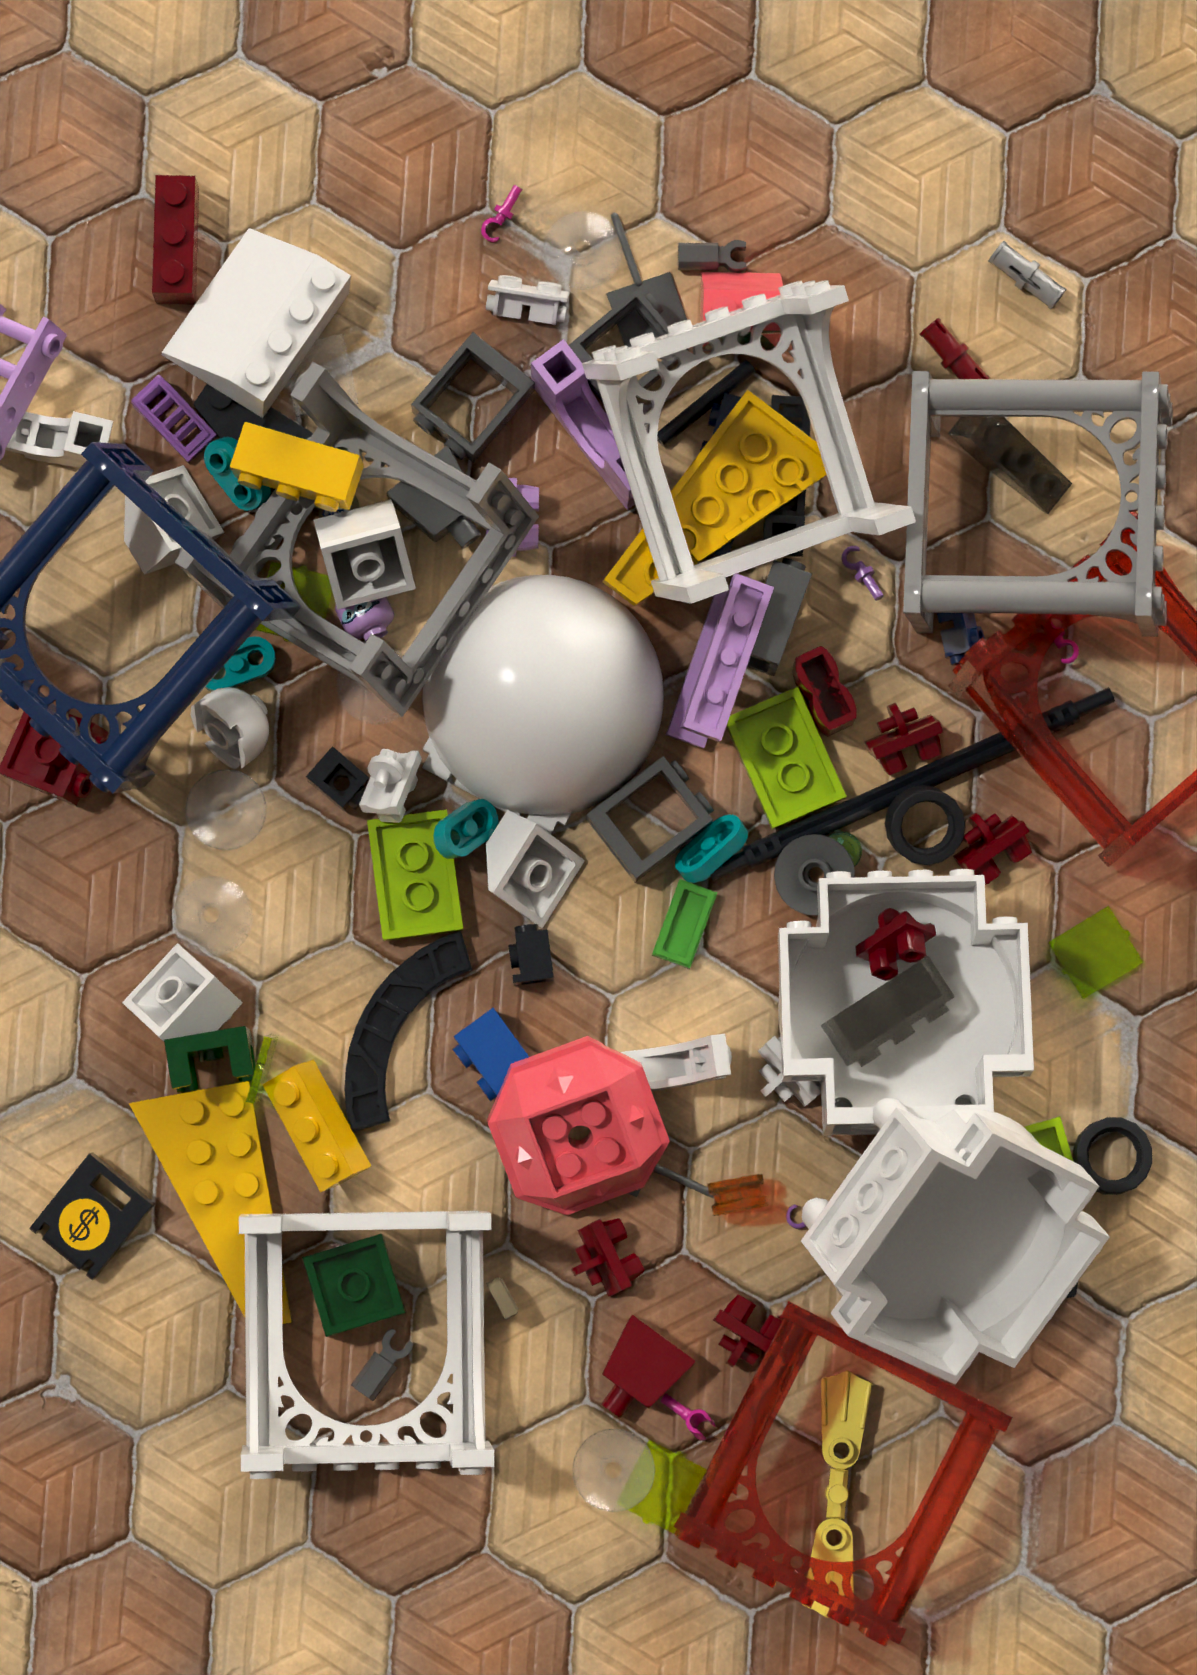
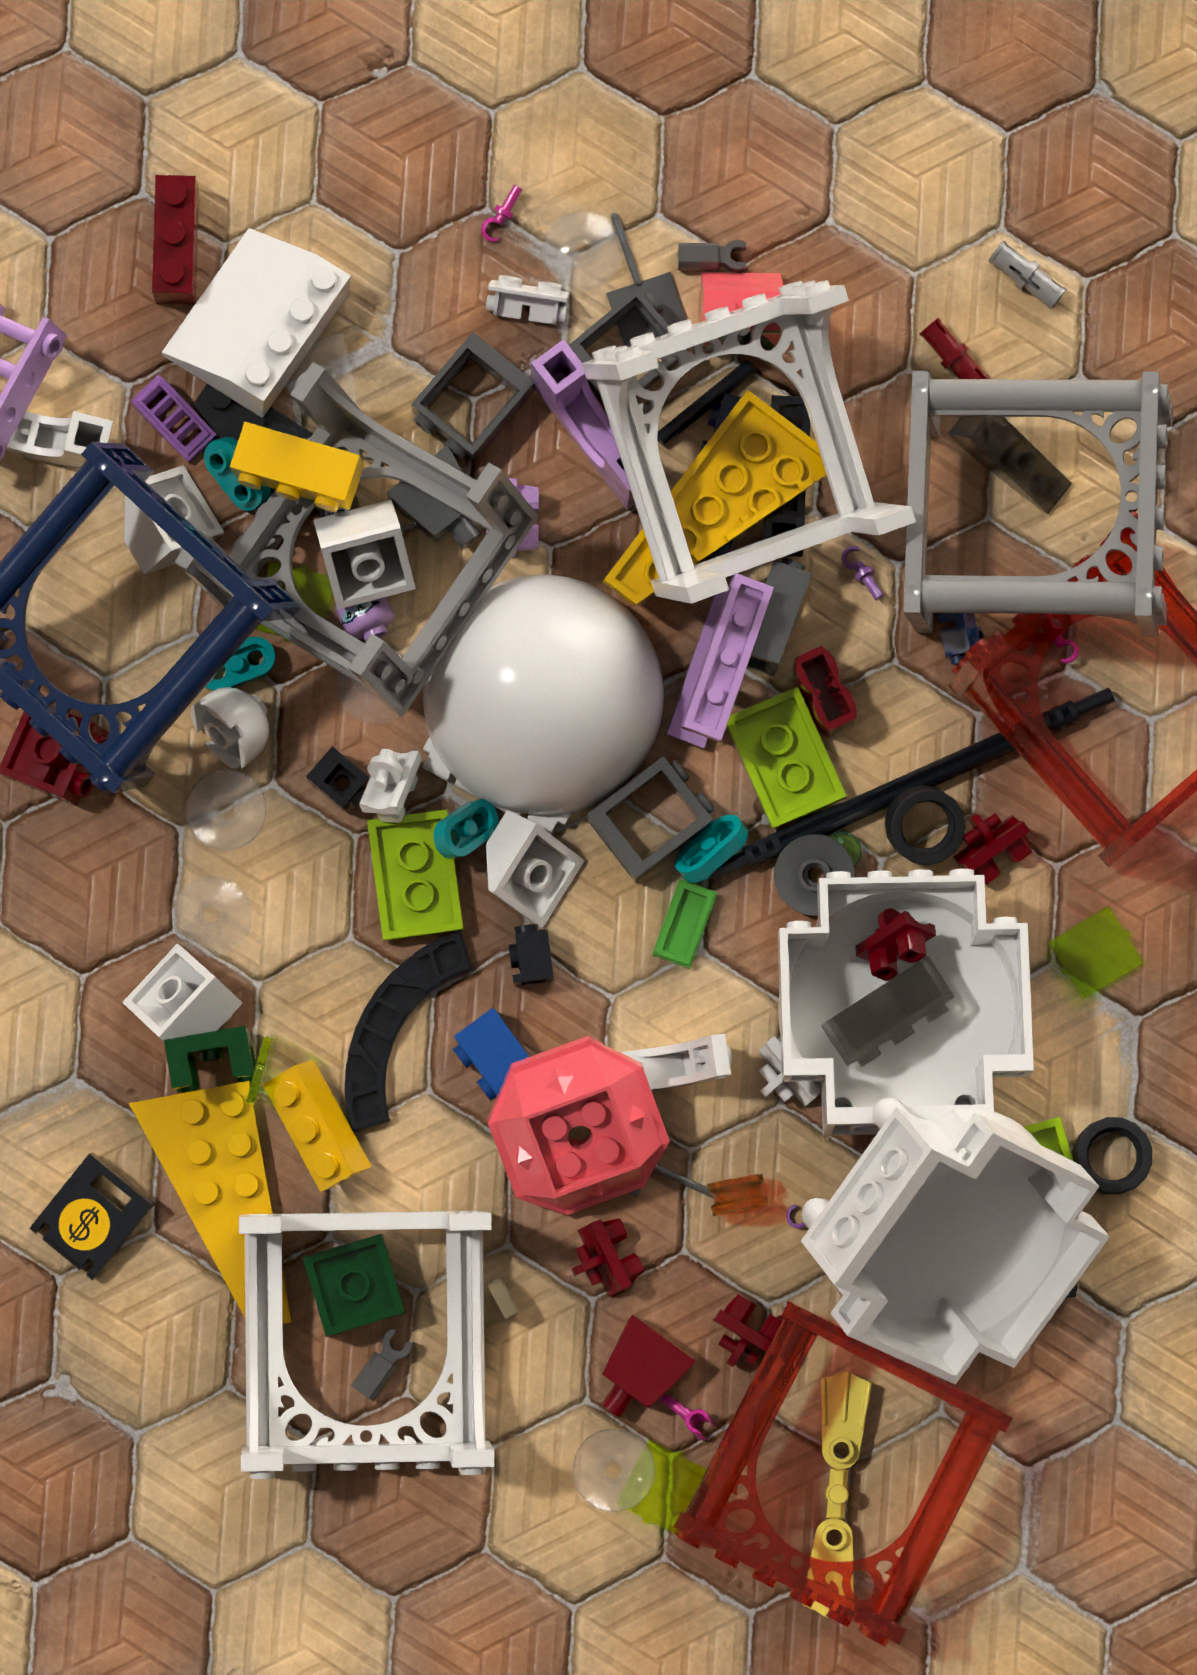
dark red hips [864,703,943,775] -> none

